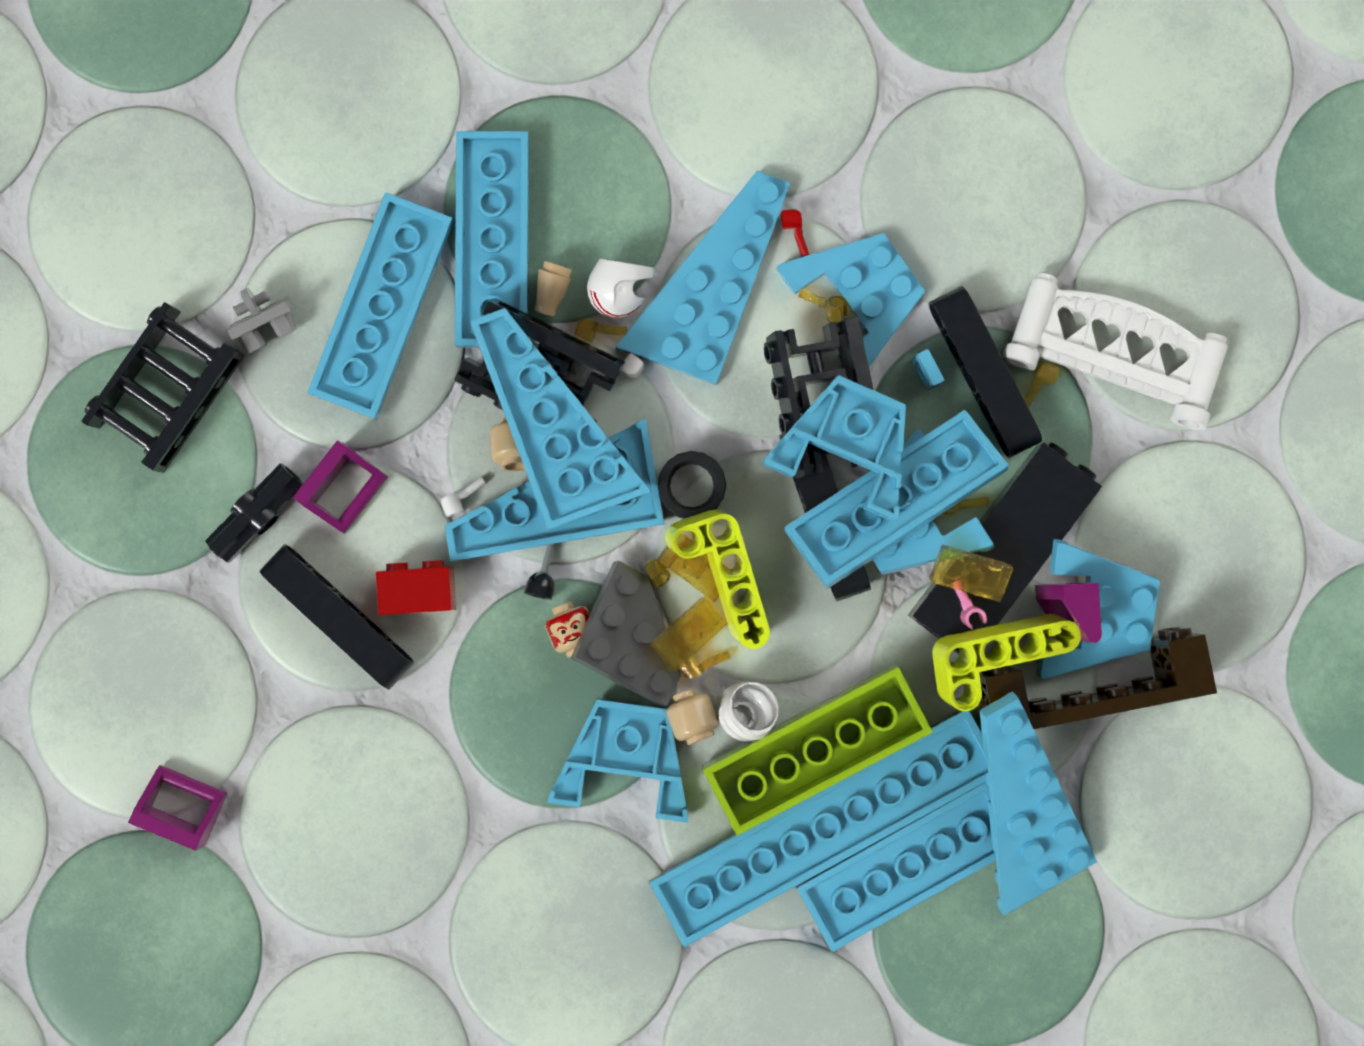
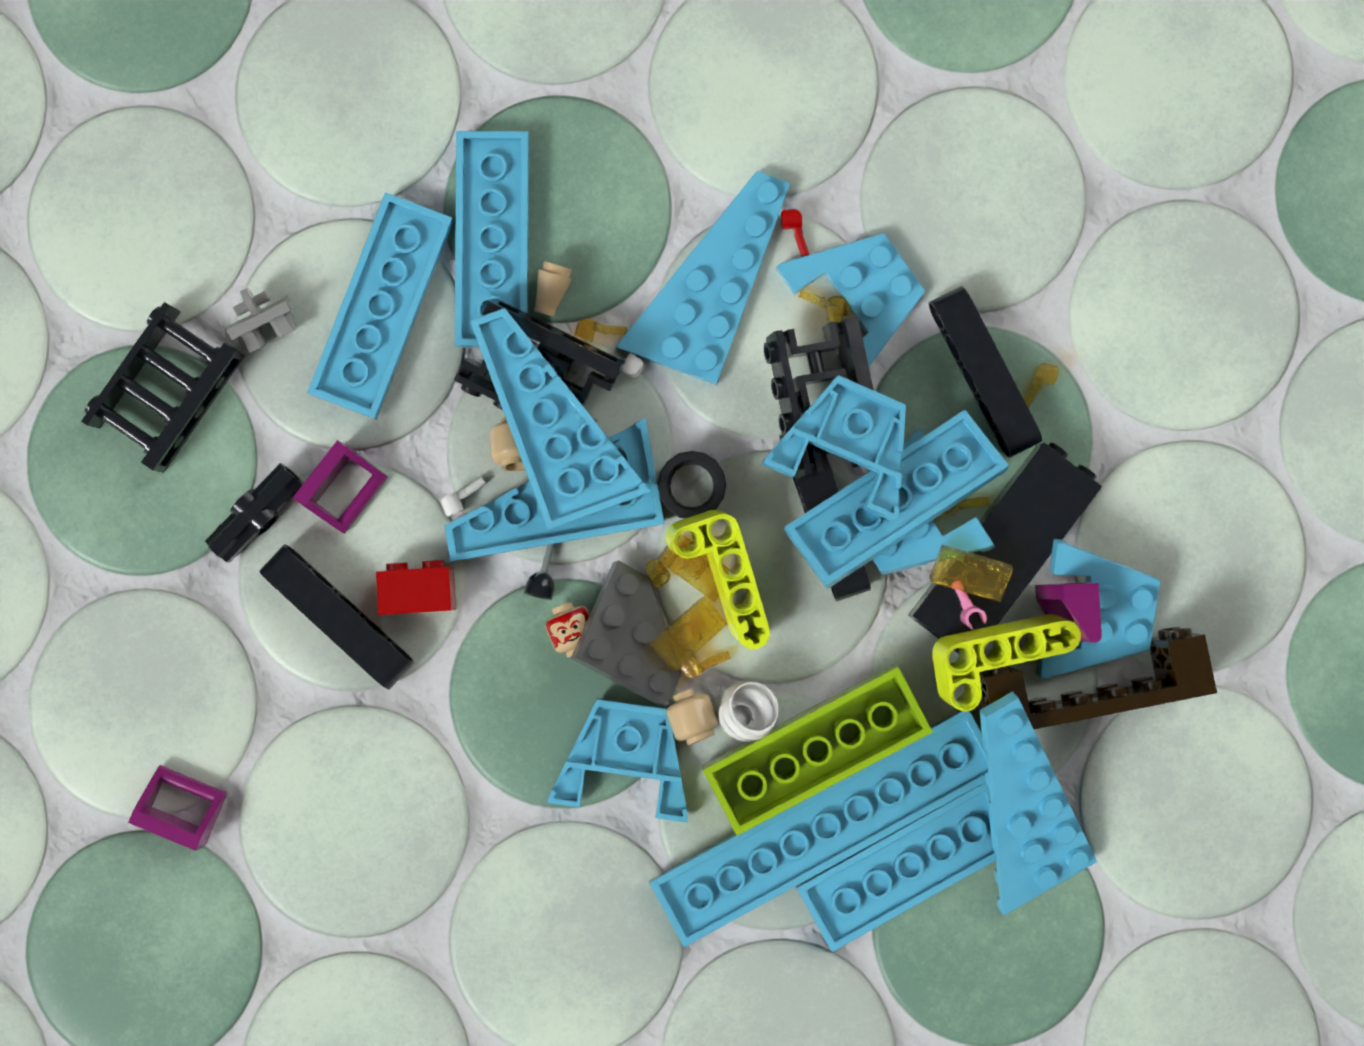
white helmet [587,259,654,318] -> none
medium azure tile [911,349,945,390] -> none
white piece [1002,273,1228,430] -> none

